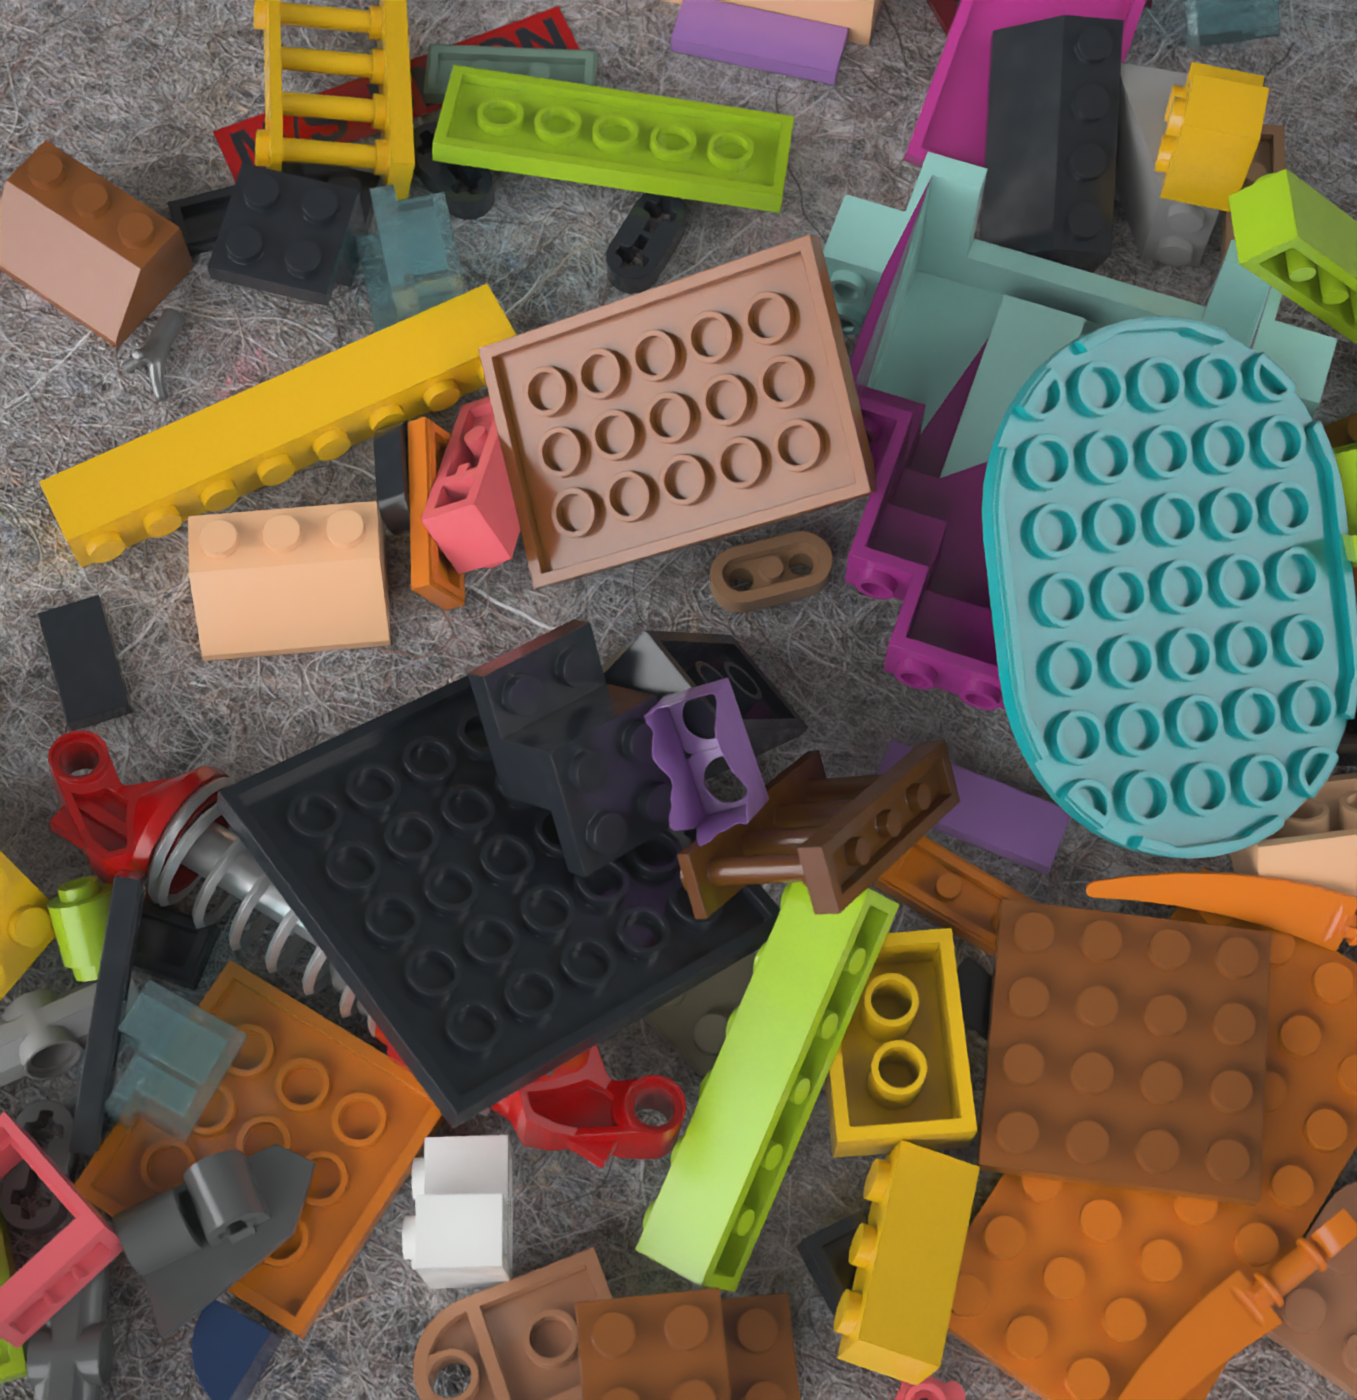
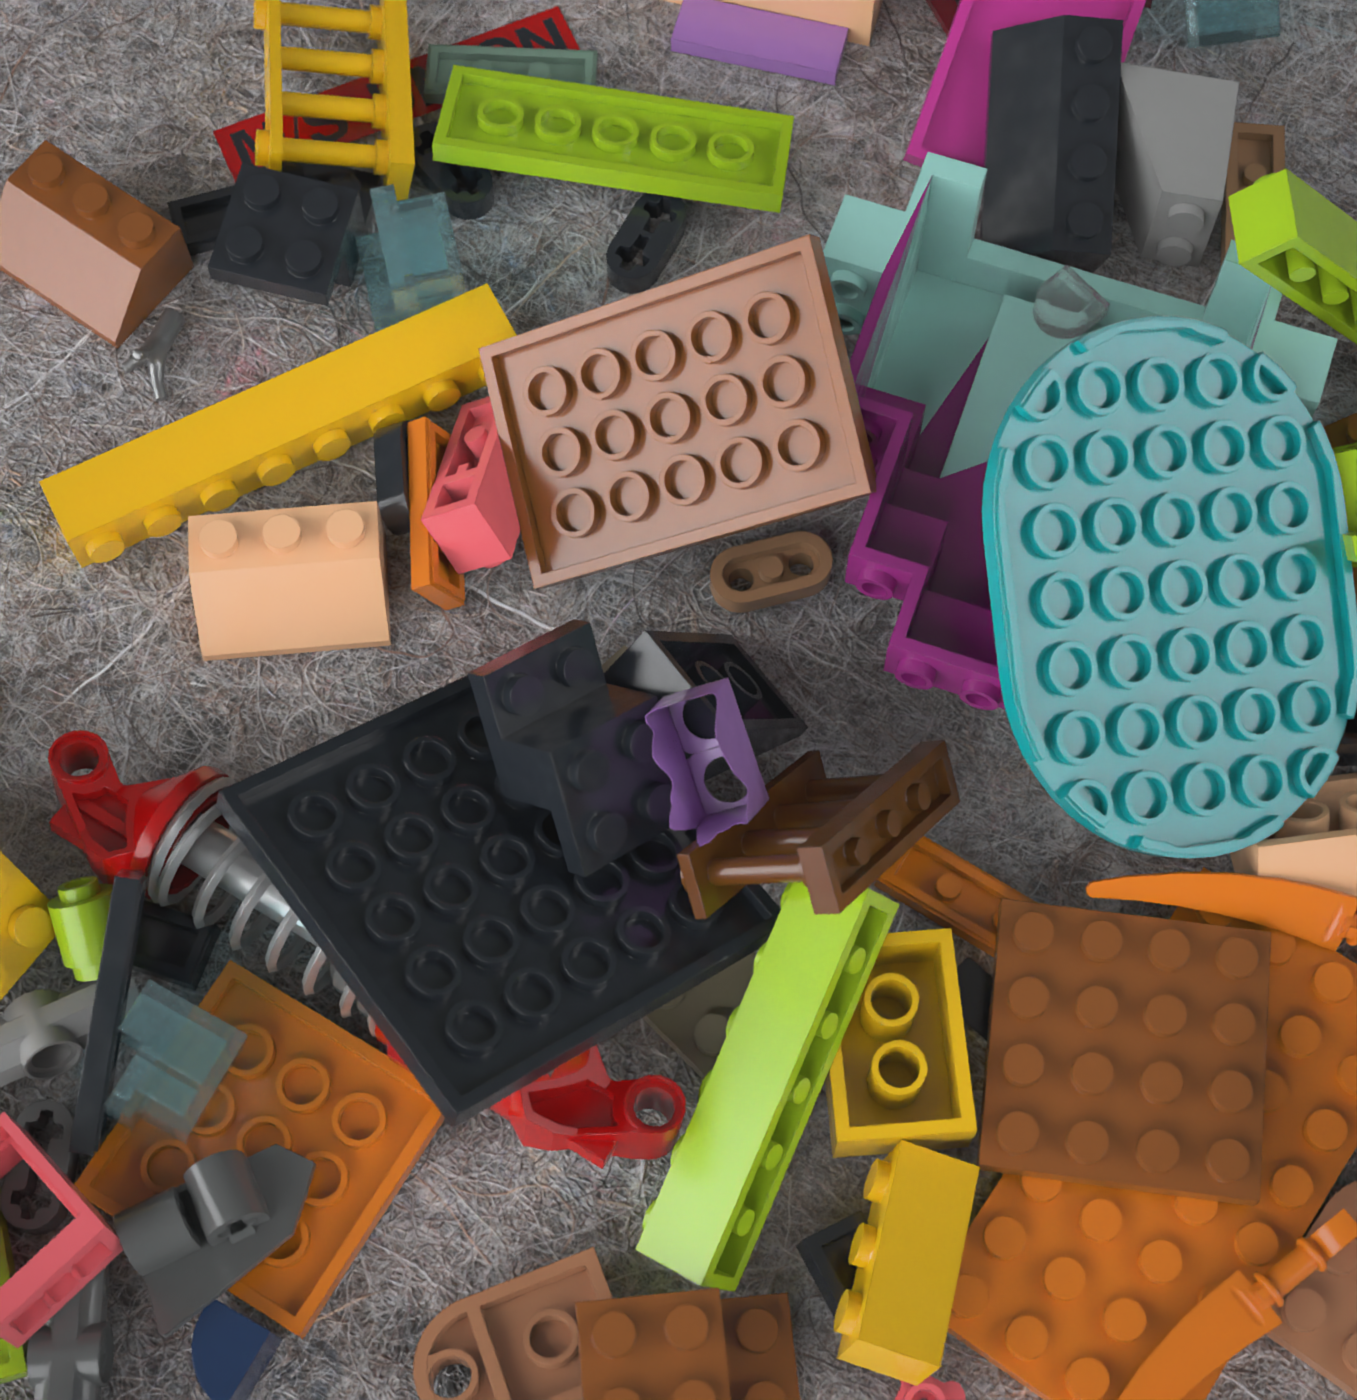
black tile [38,595,134,731] -> none
white brick [402,1135,513,1289] -> none
medium lavender tile [877,740,1071,875] -> none
yellow brick [1154,62,1269,212] -> none
none -> clear tile [1033,265,1110,339]

